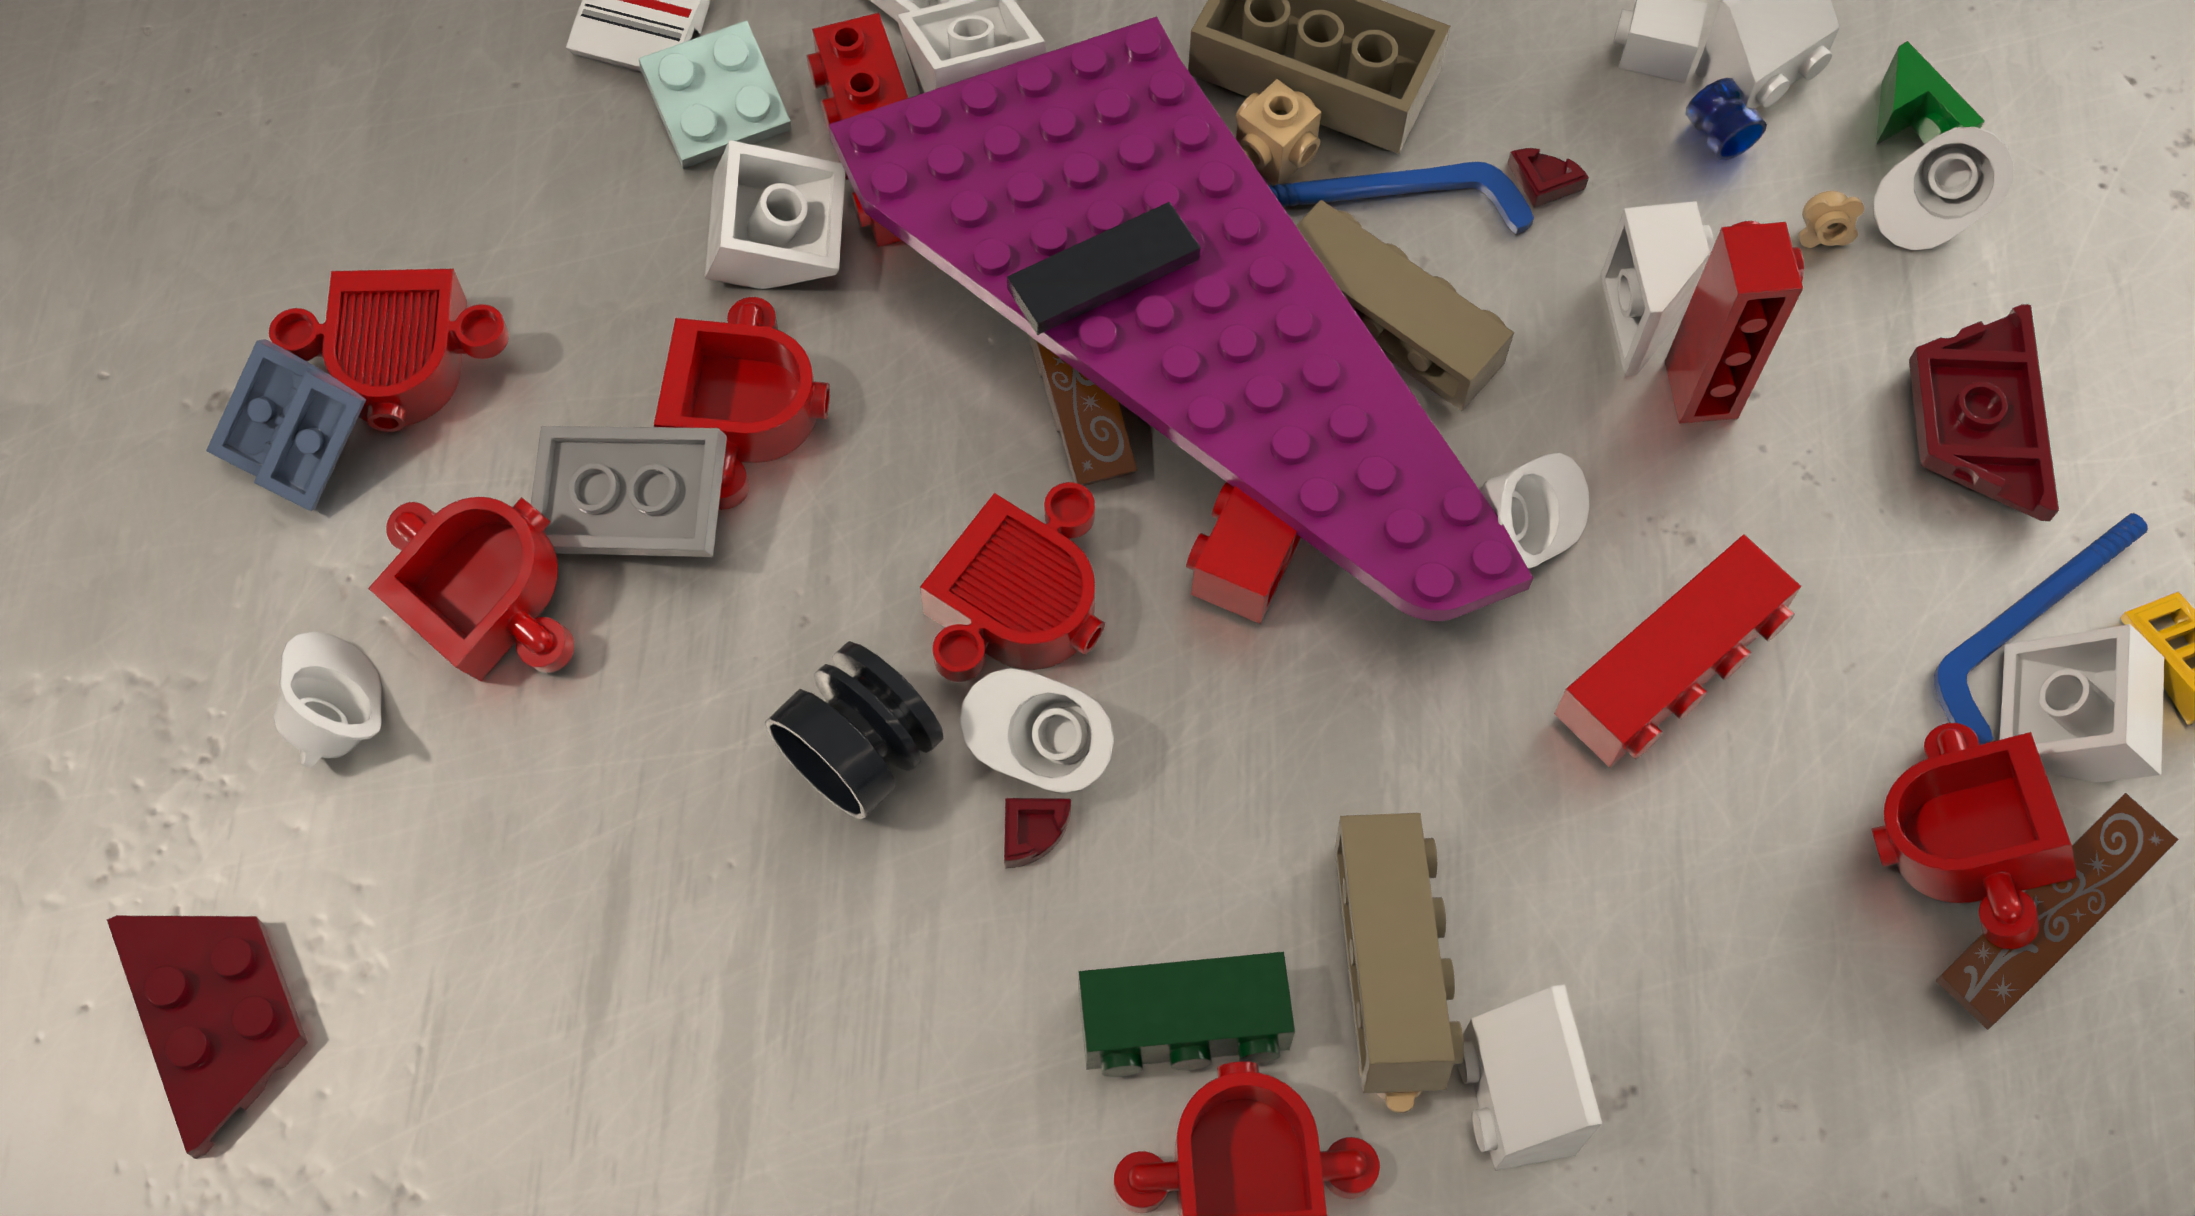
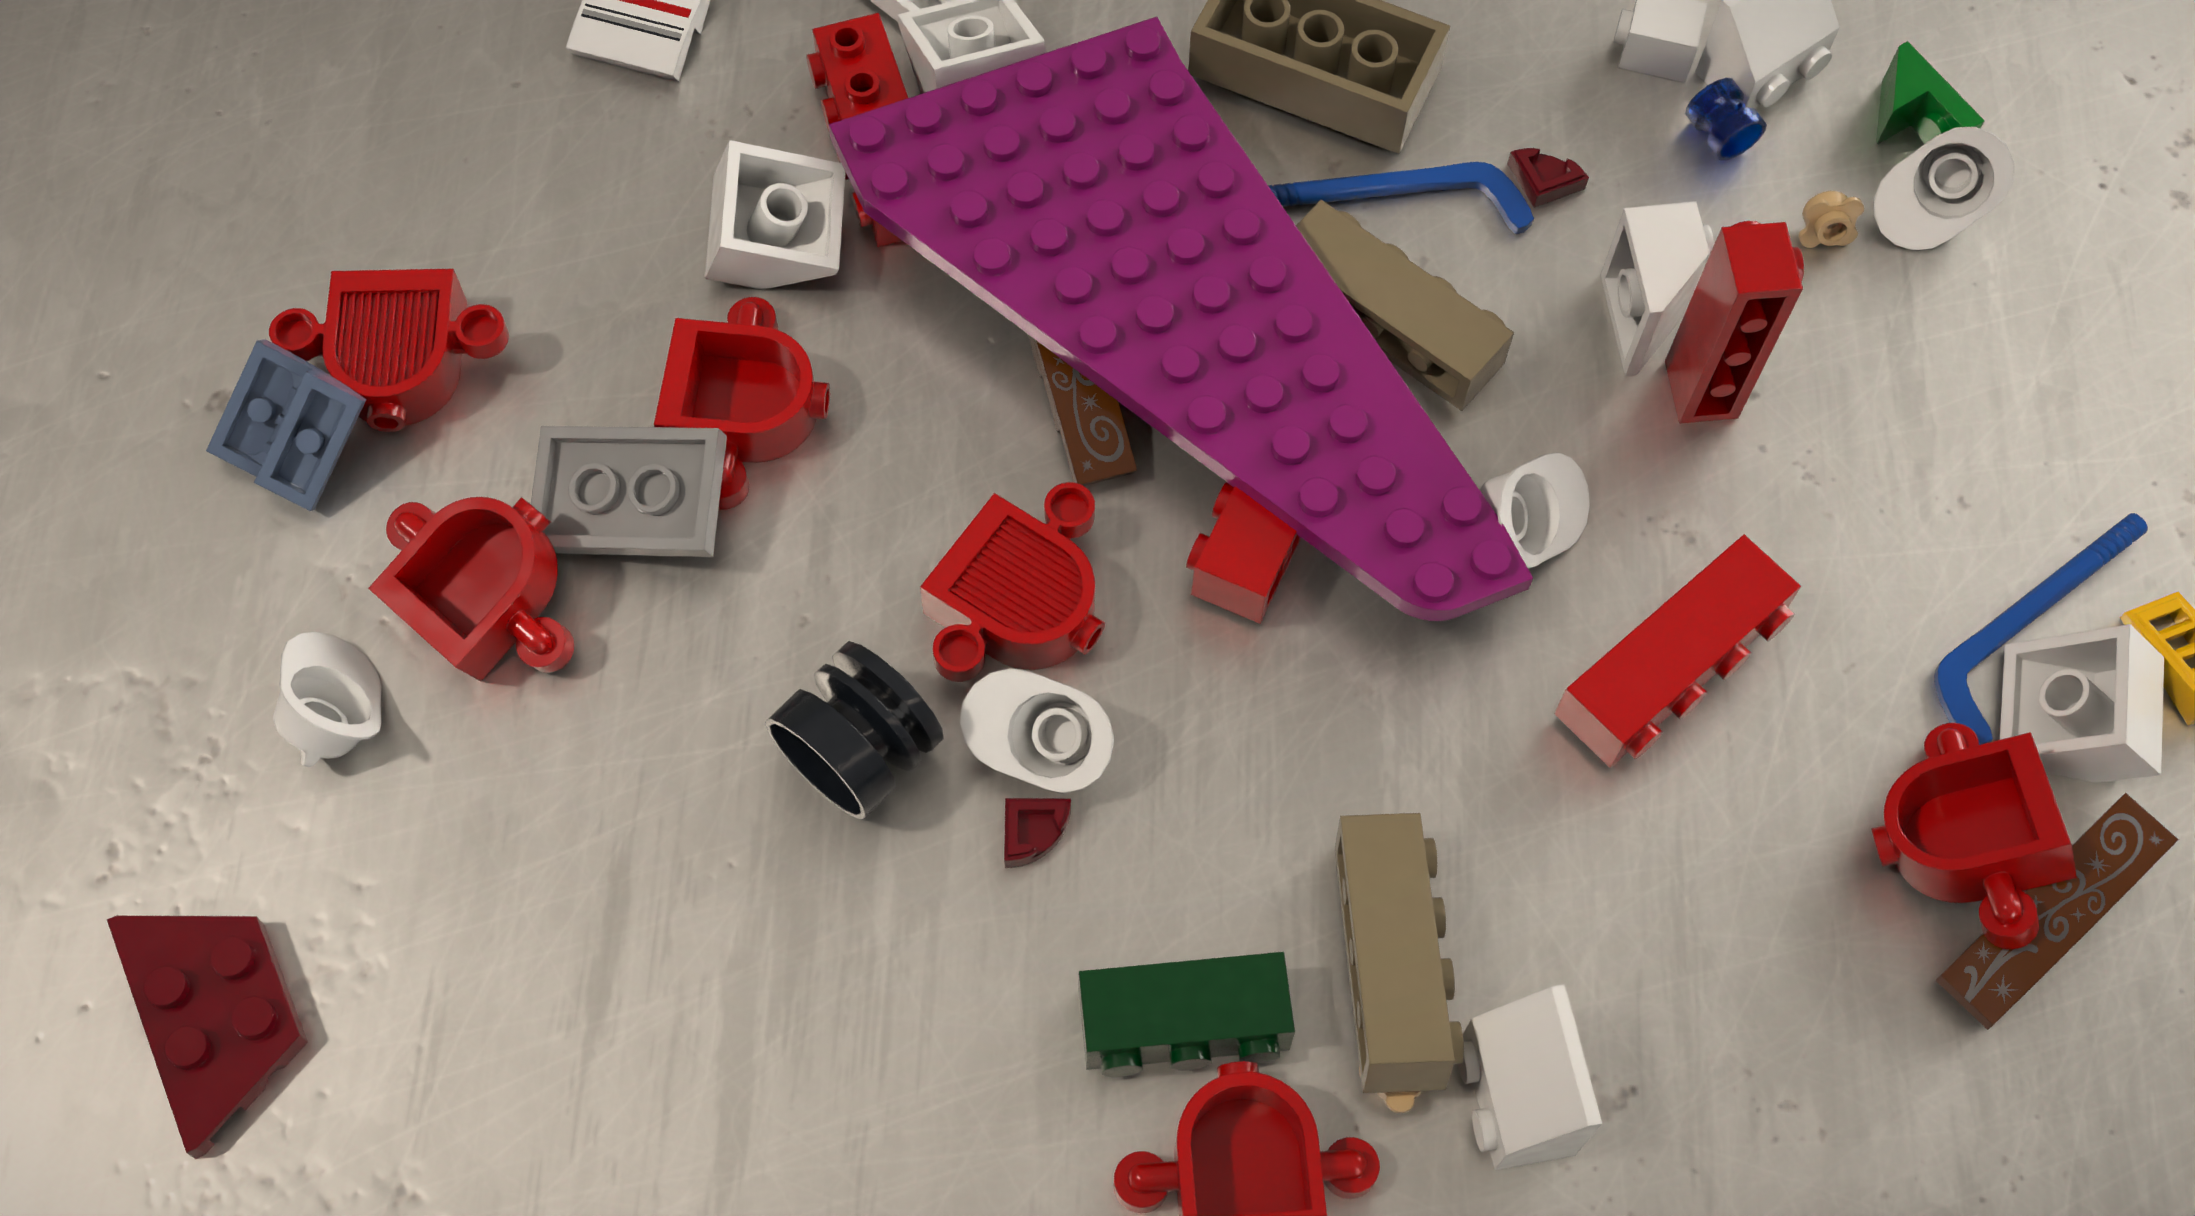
light aqua plate [639,20,791,169] -> none
black tile [1007,202,1201,335] -> none
tan brick [1236,79,1322,185] -> none
dark red wing [1909,304,2059,521] -> none

